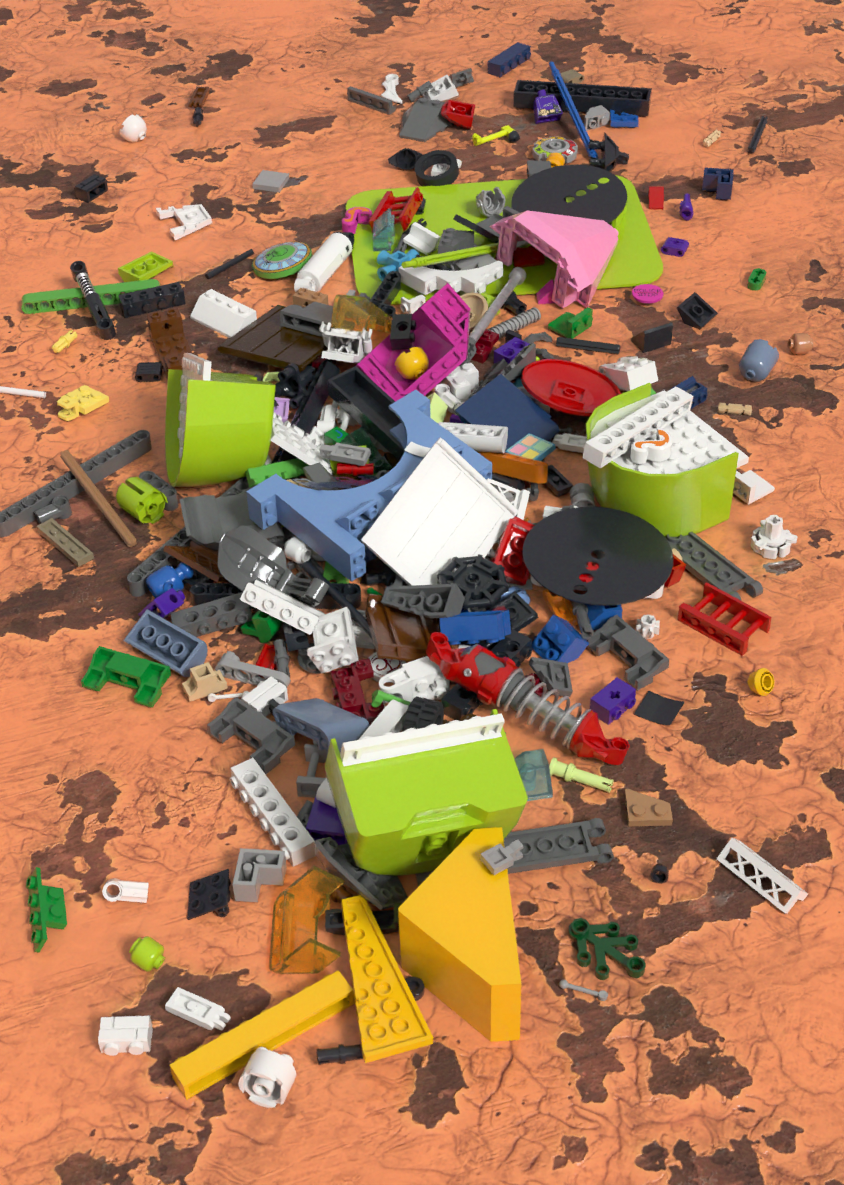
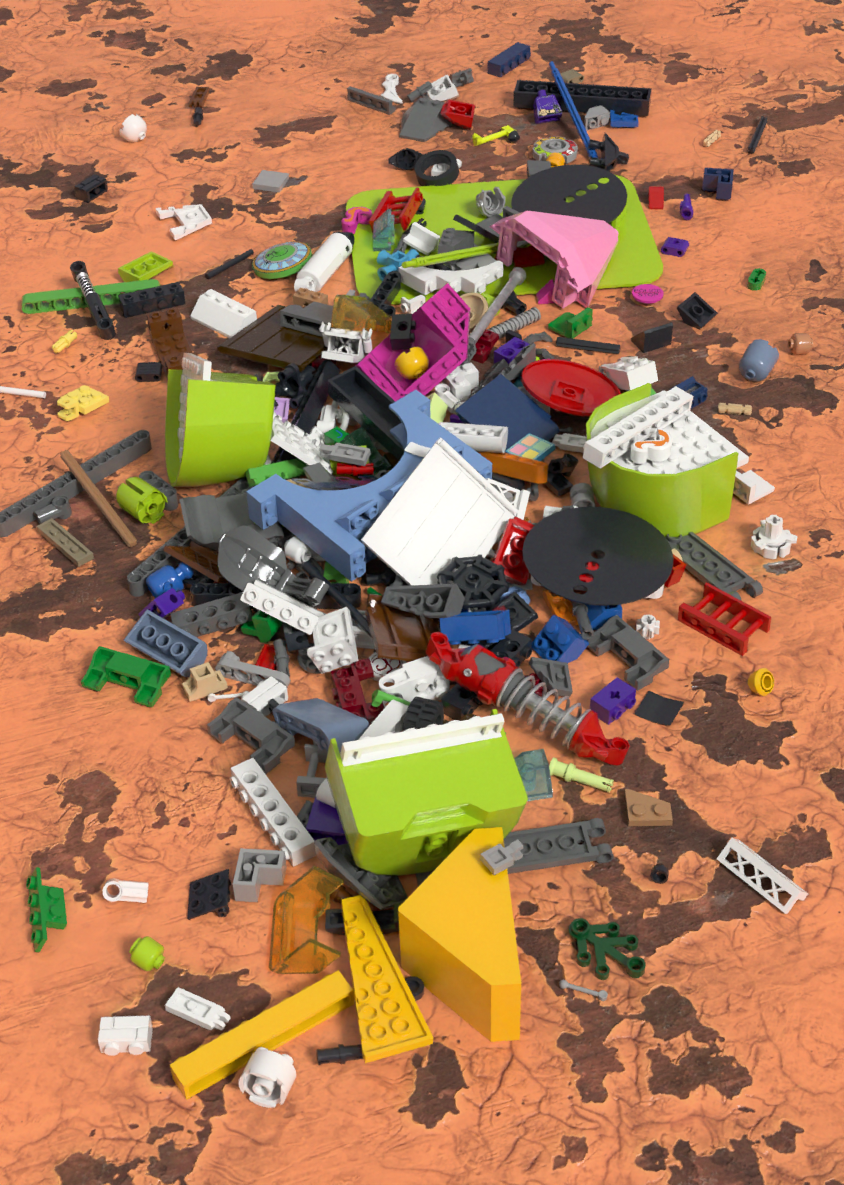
none -> black piece [549,453,579,477]

